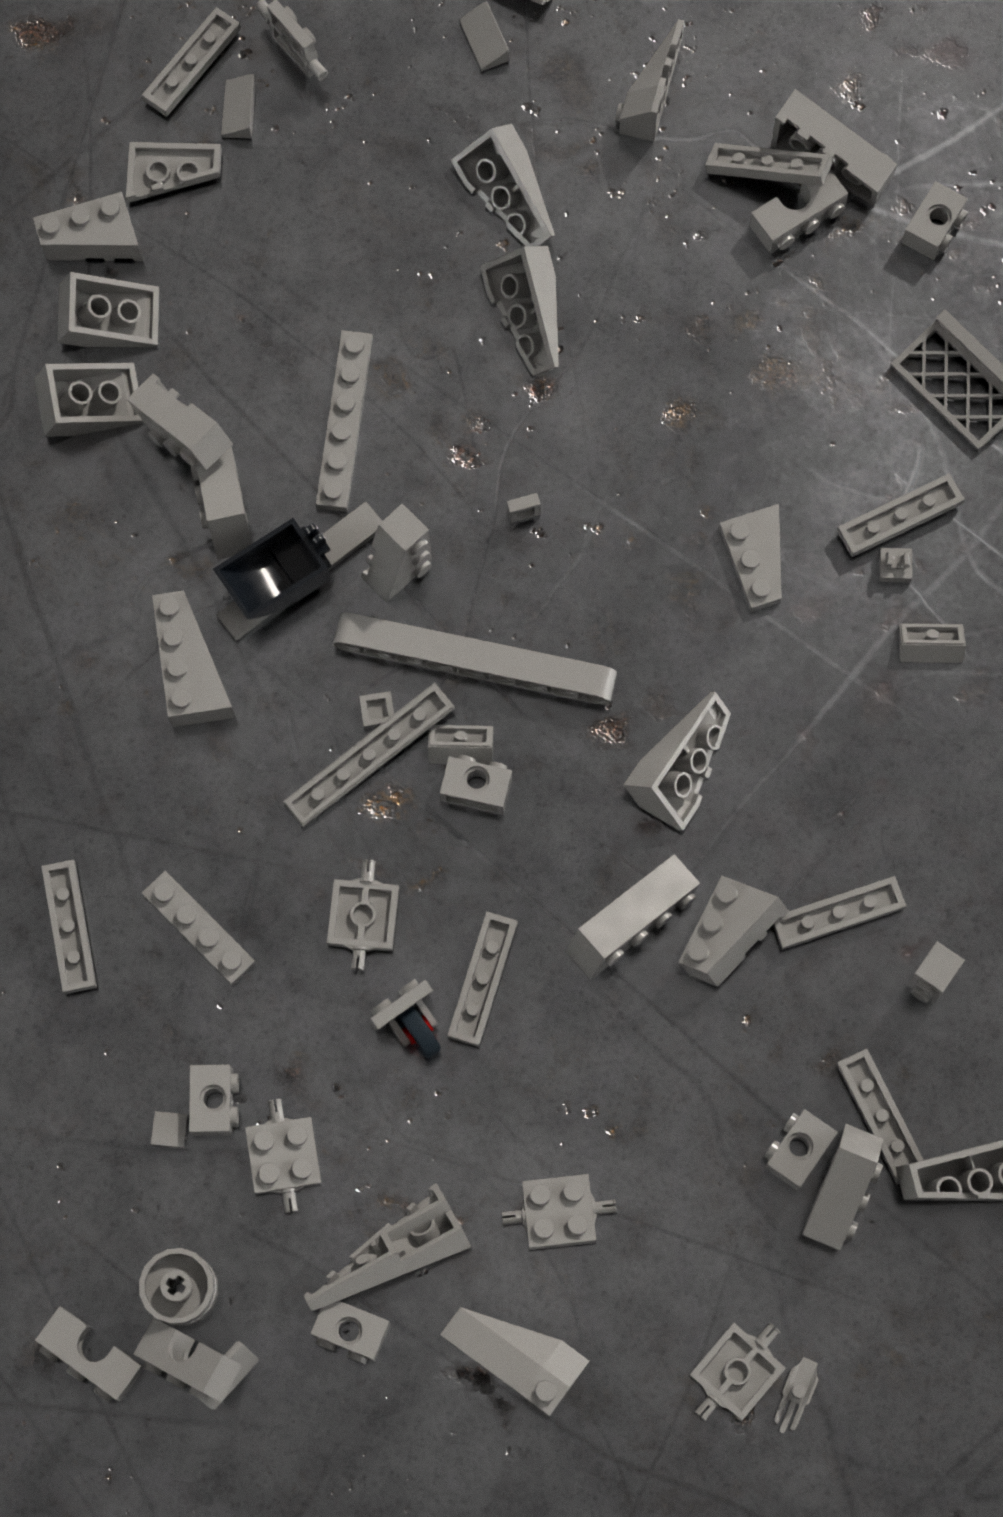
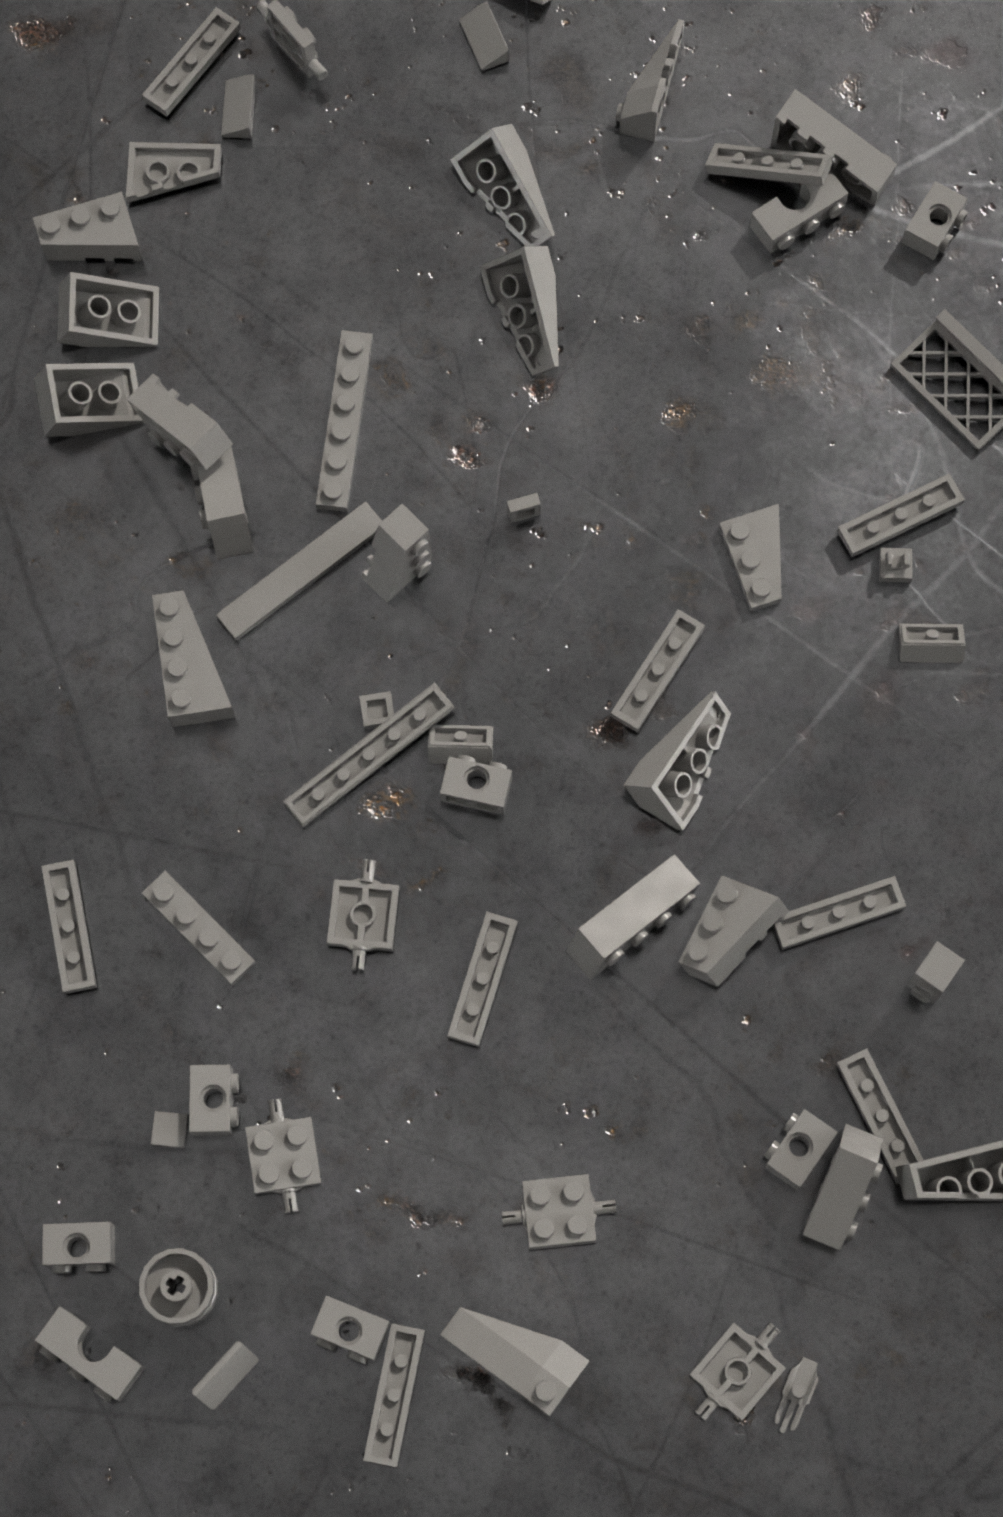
light grey arch [134,1317,242,1402] -> none
black piece [213,518,332,620] -> none
light grey wedge [303,1183,471,1311] -> none
light grey beam [333,612,617,705] -> none
plate [368,979,441,1059] -> none
none -> light grey brick [42,1222,115,1274]
none -> light grey plate [363,1323,425,1468]
none -> light grey plate [610,609,705,733]

